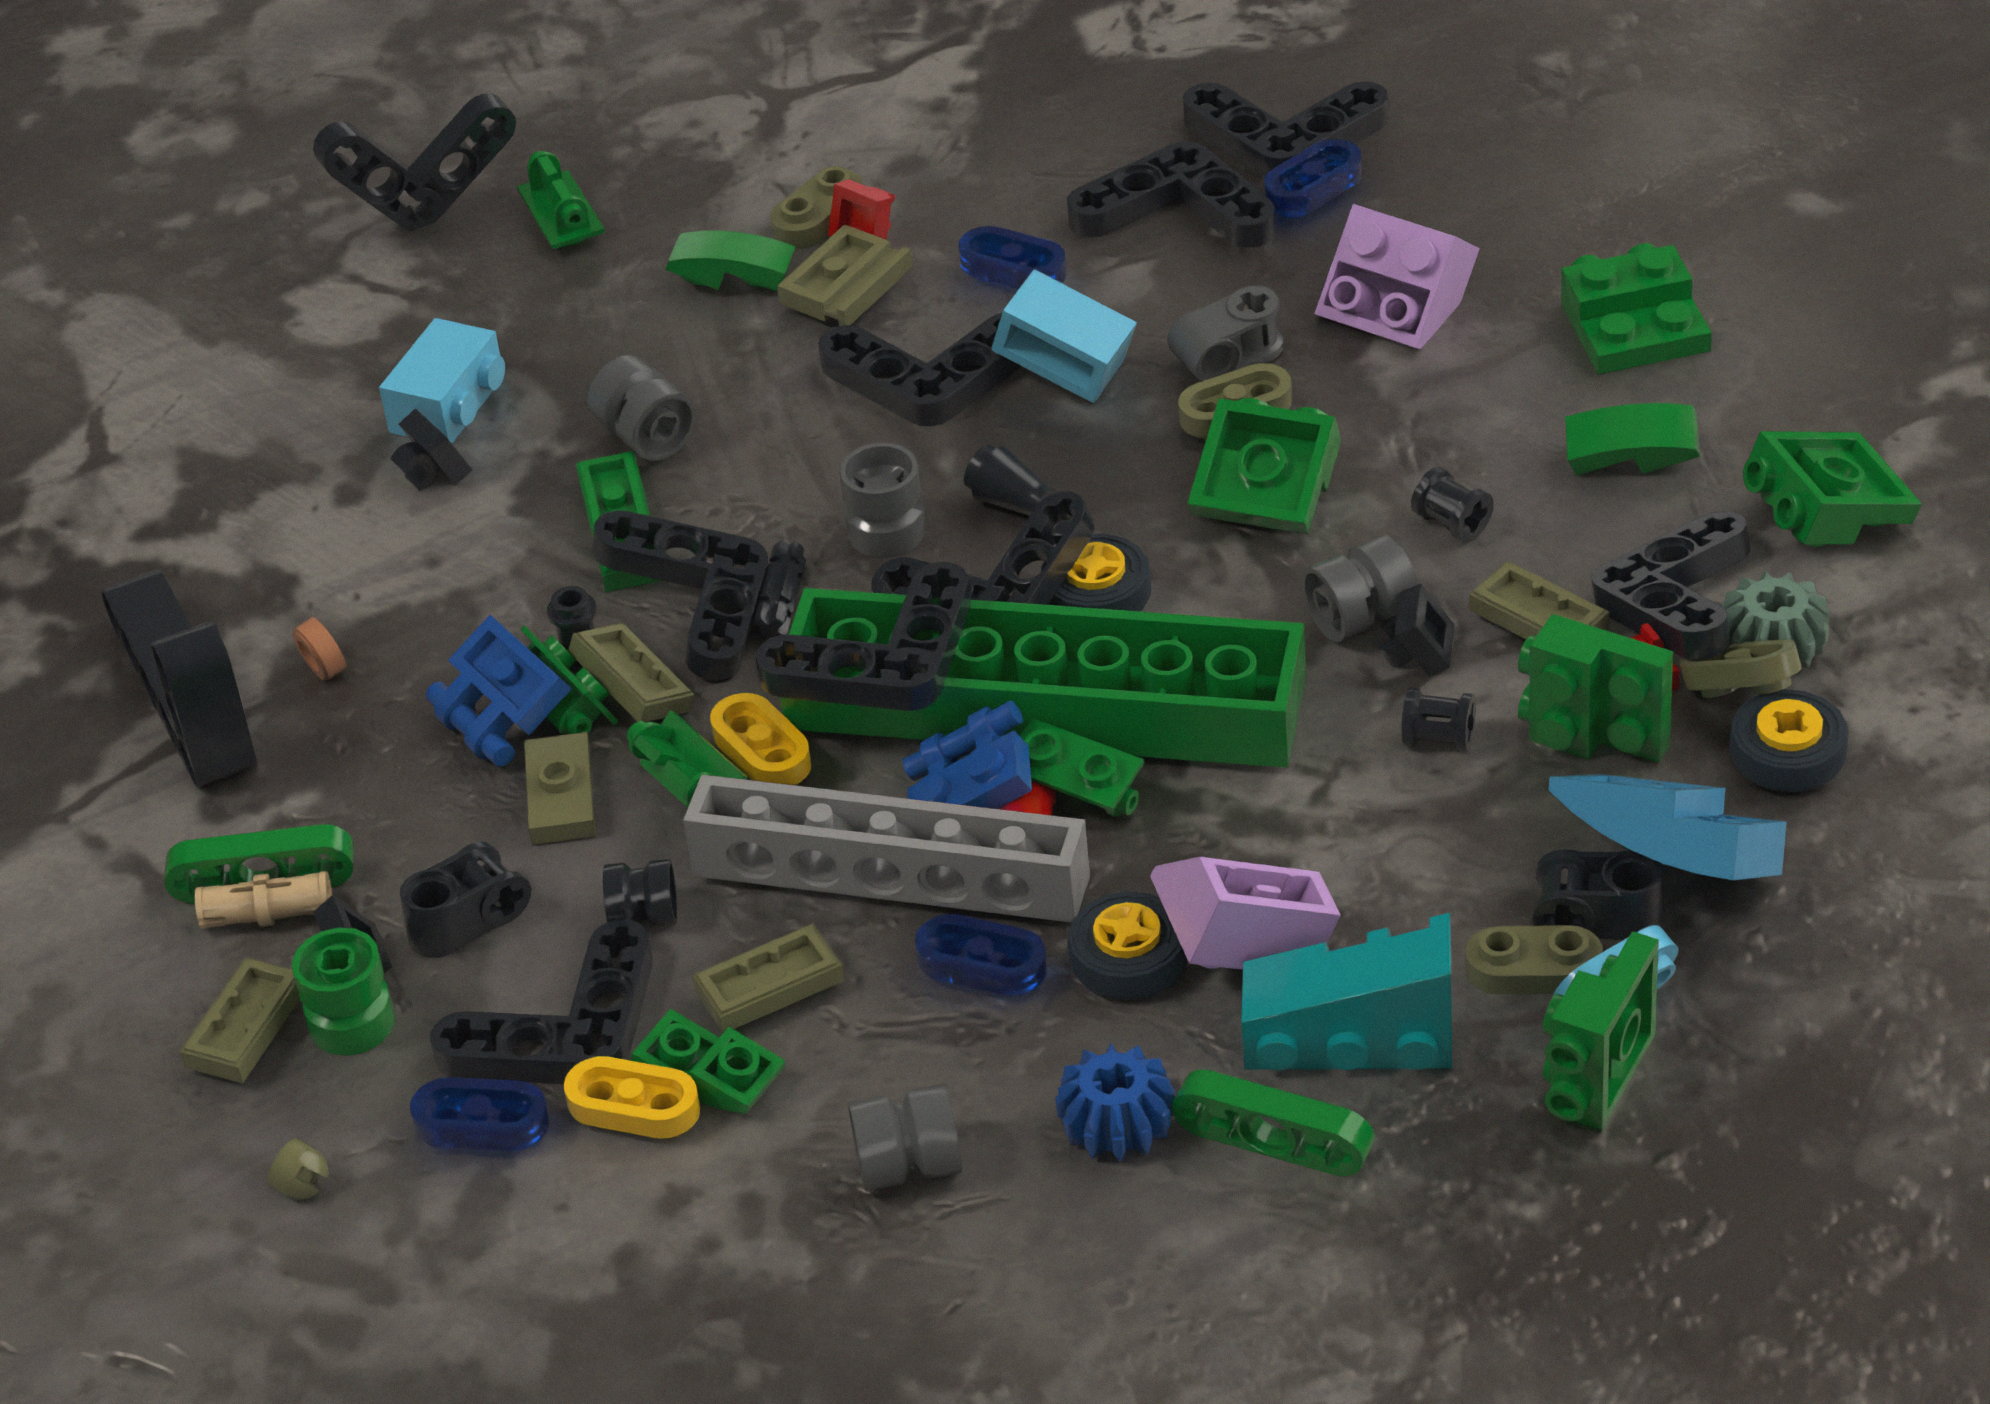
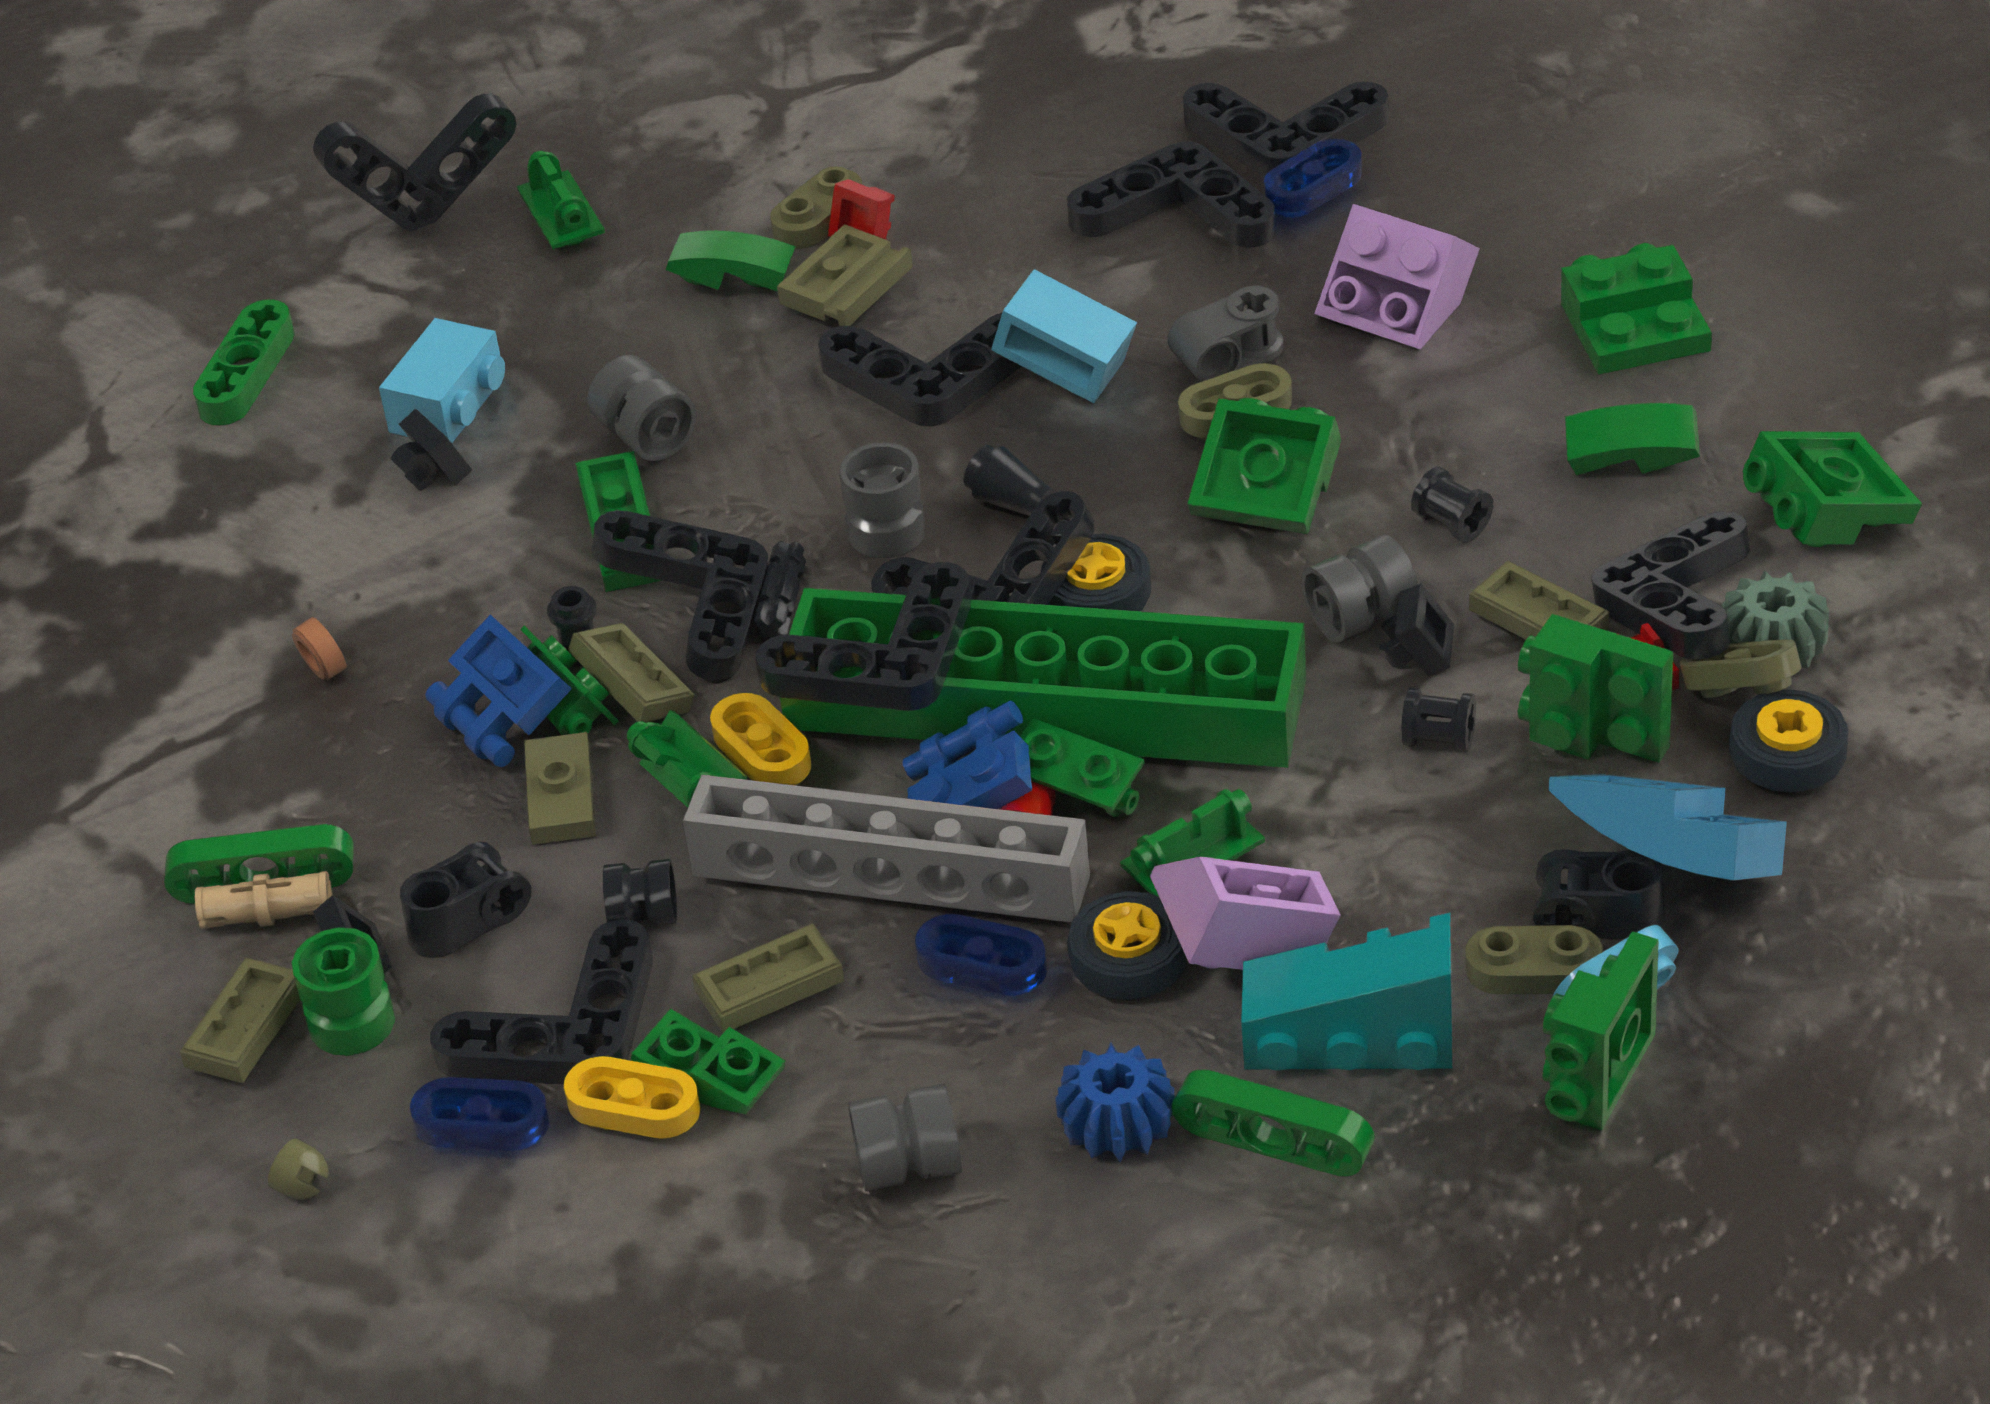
black beam [101,568,257,788] -> none
clear blue plate [958,226,1067,290] -> none
none -> green beam [193,299,295,426]
none -> green hinge [1120,789,1265,898]

